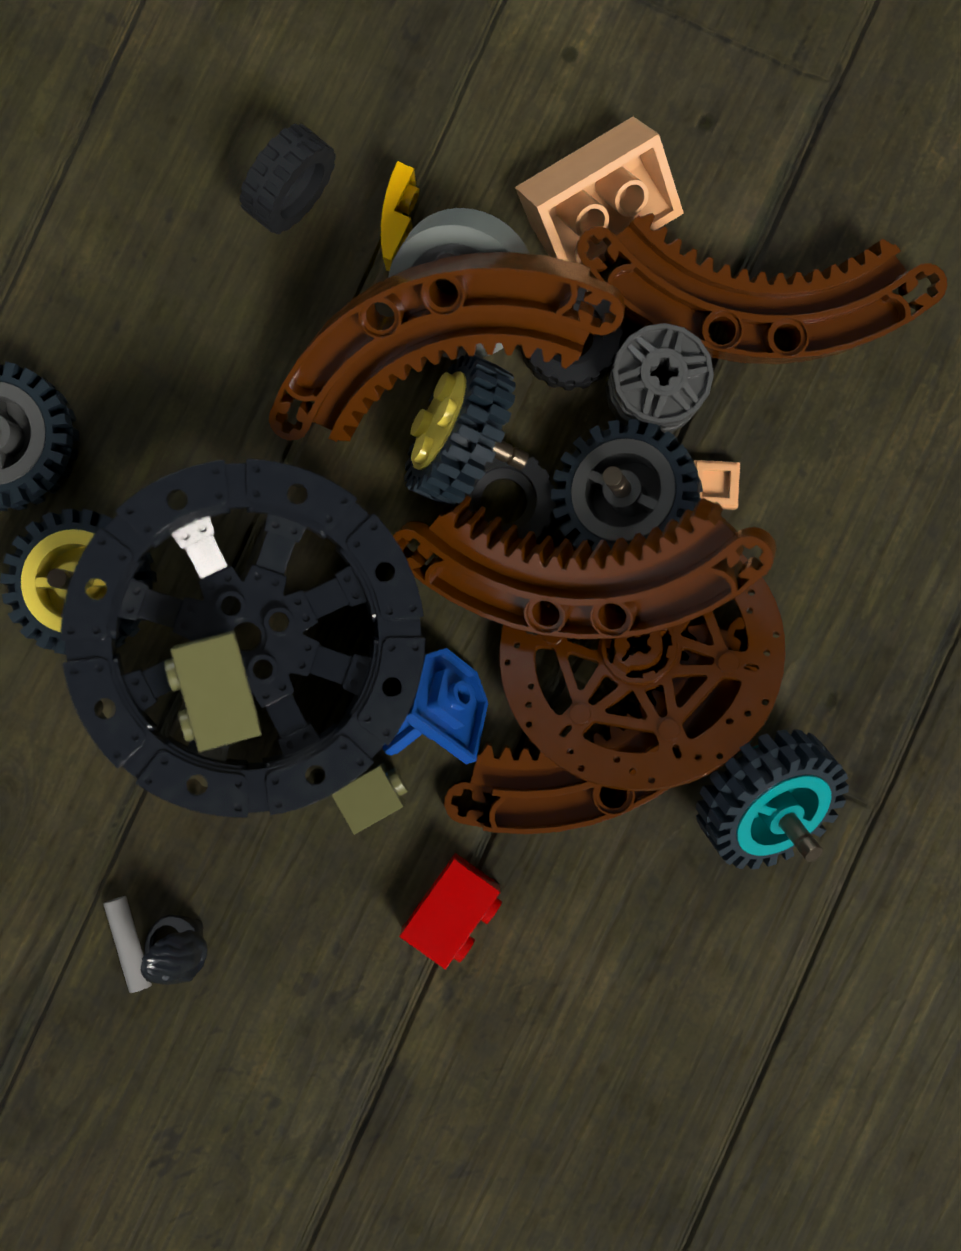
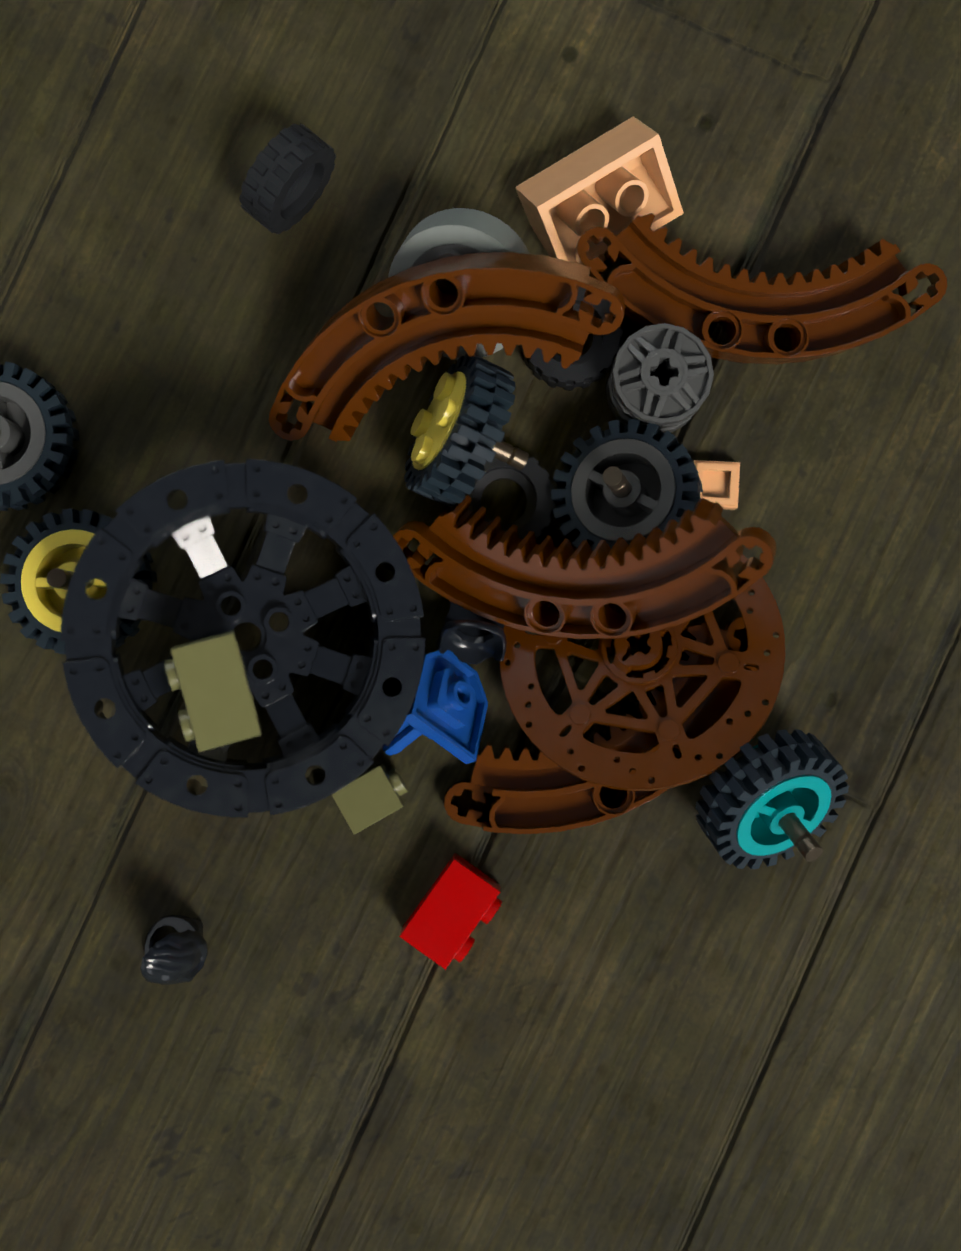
light grey piece [103,896,152,993] -> none
yellow slope [381,161,420,271] -> none
none -> black piece [438,601,507,665]

